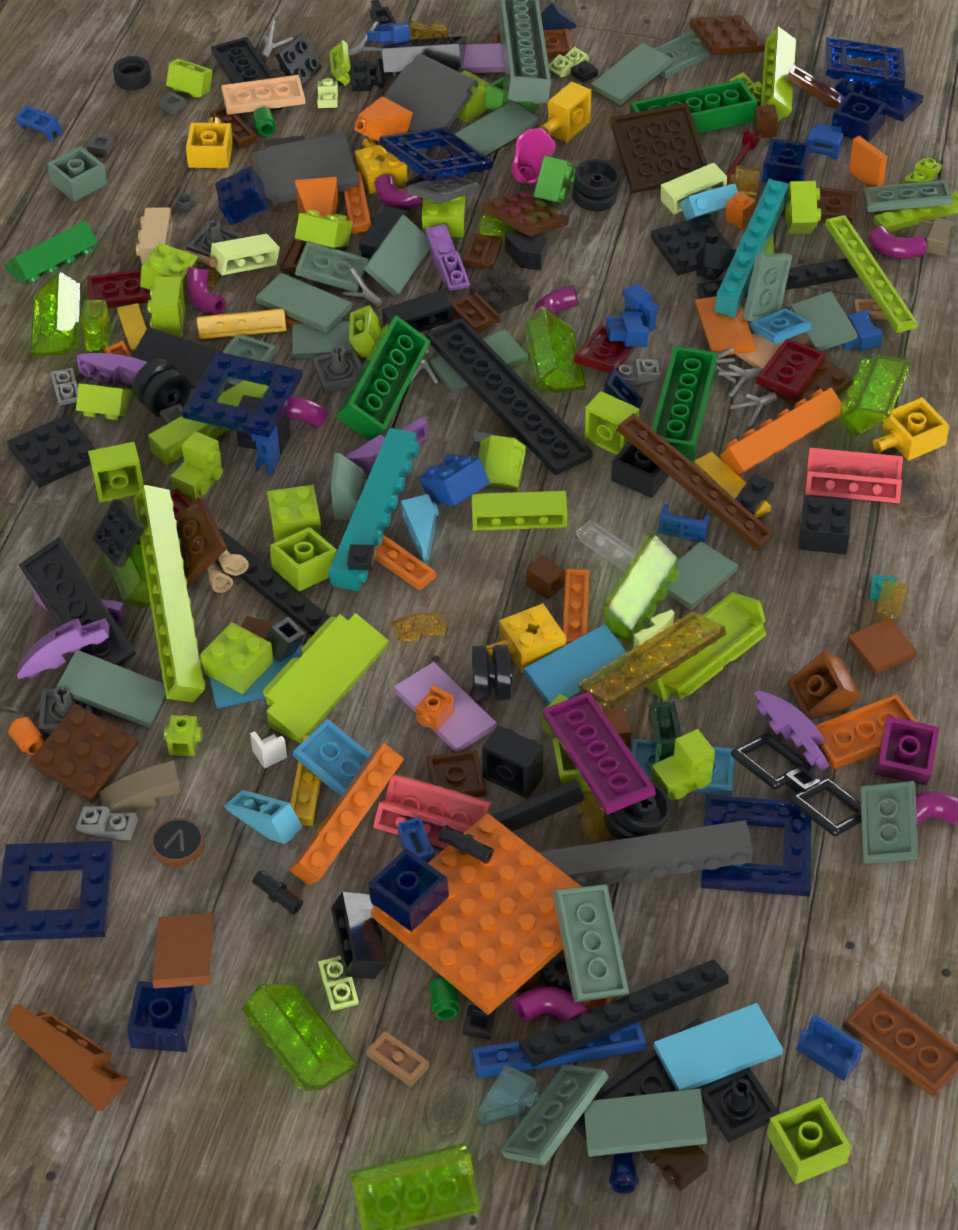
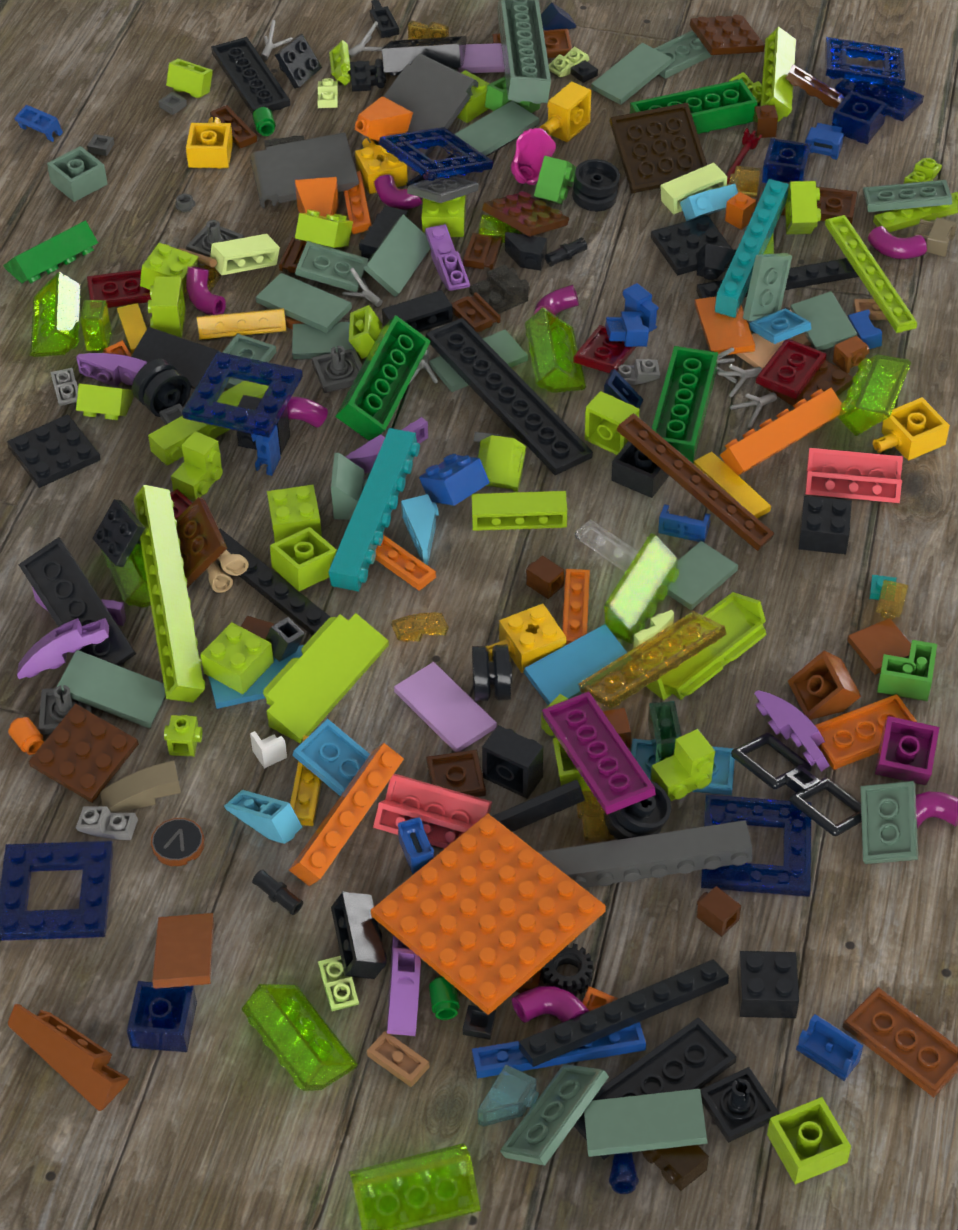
lime brick [88,442,144,503] -> none
black tyre [113,56,151,90] -> none
tan brick [136,208,173,265] -> none
clear blue brick [215,166,268,226] -> none
light nougat tile [221,75,306,115] -> none
black plate [347,544,375,570] -> none
blue piece [367,22,411,44] -> none
clear blue brick [368,848,449,932] -> none
orange brick [415,685,454,731] -> none
black pin [438,825,494,864] -> none
sand green tile [552,884,630,1003] -> none
medium azure tile [654,1003,783,1091] -> none
black plate [735,474,775,515] -> none
orange tile [848,136,888,187] -> none
none -> medium lavender slope [387,936,421,1036]
none -> black pin [545,237,587,267]
none -> reddish brown brick [697,886,741,937]
none -> black brick [737,951,799,1018]
none -> dark orange brick [833,335,869,373]
none -> bright green brick [877,640,937,701]

